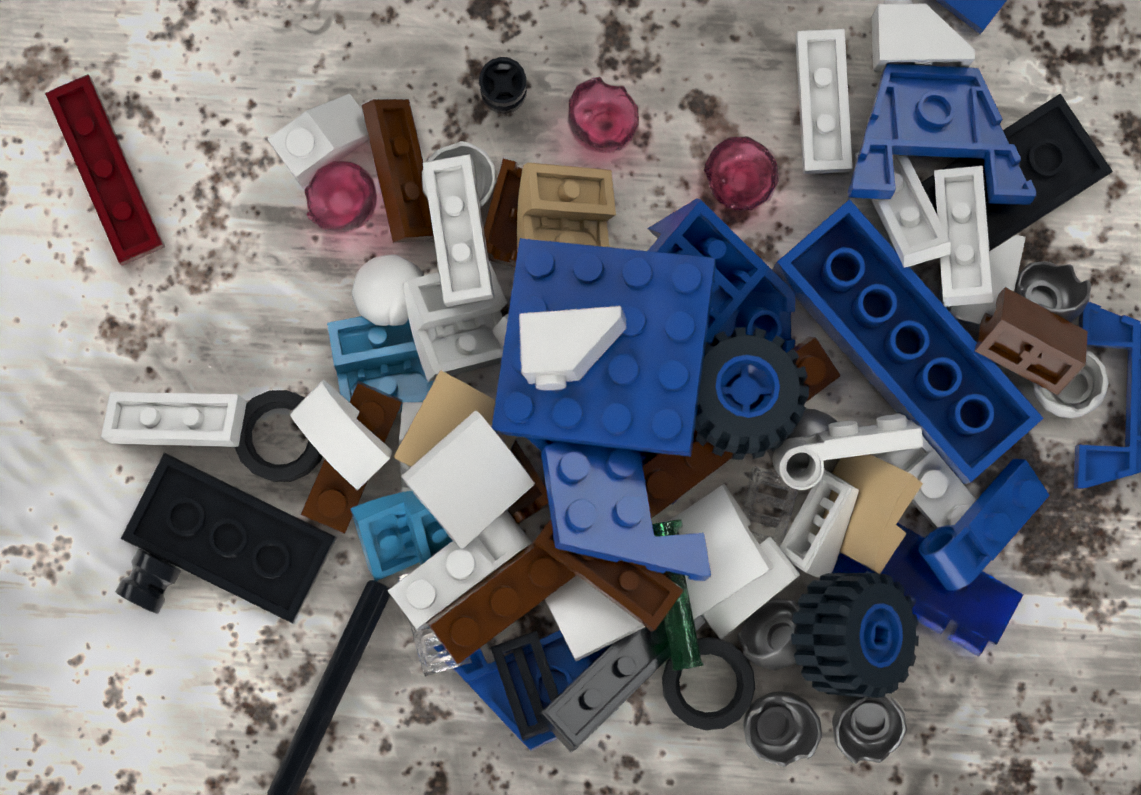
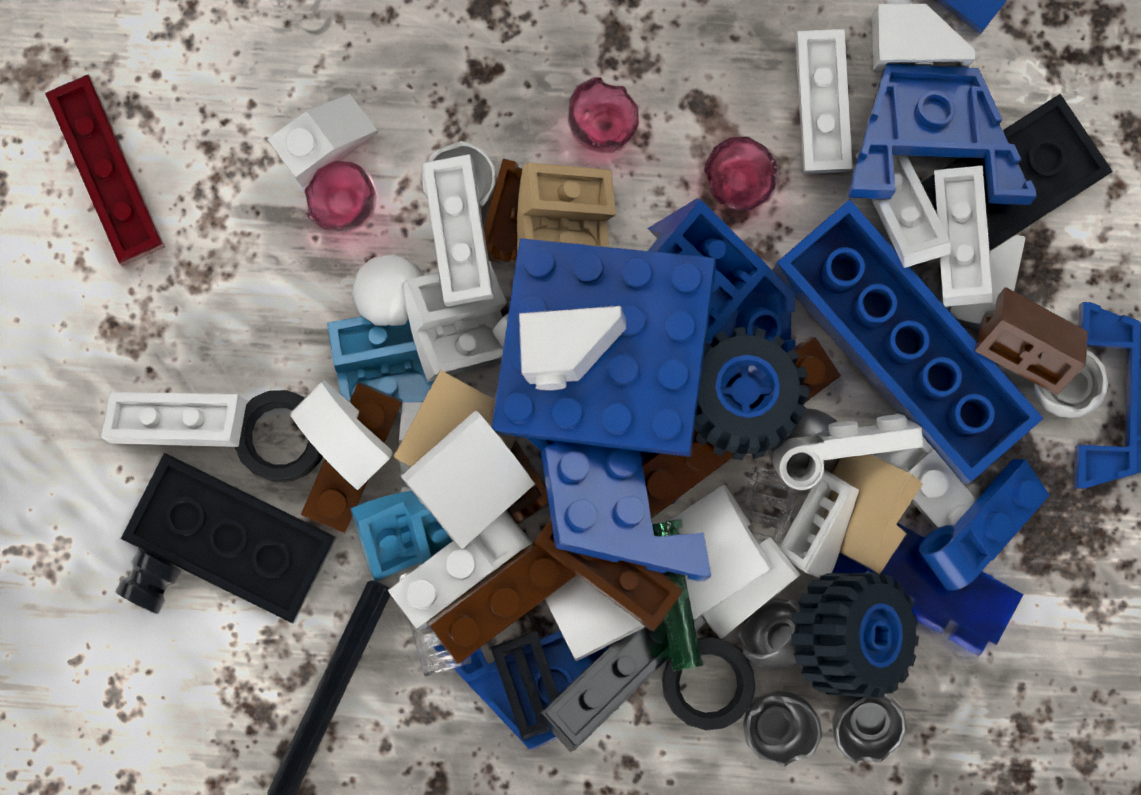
reddish brown plate [362,99,434,243] -> none
black wheel [479,57,527,114] -> none
flat silver hair [1014,261,1091,322] -> none

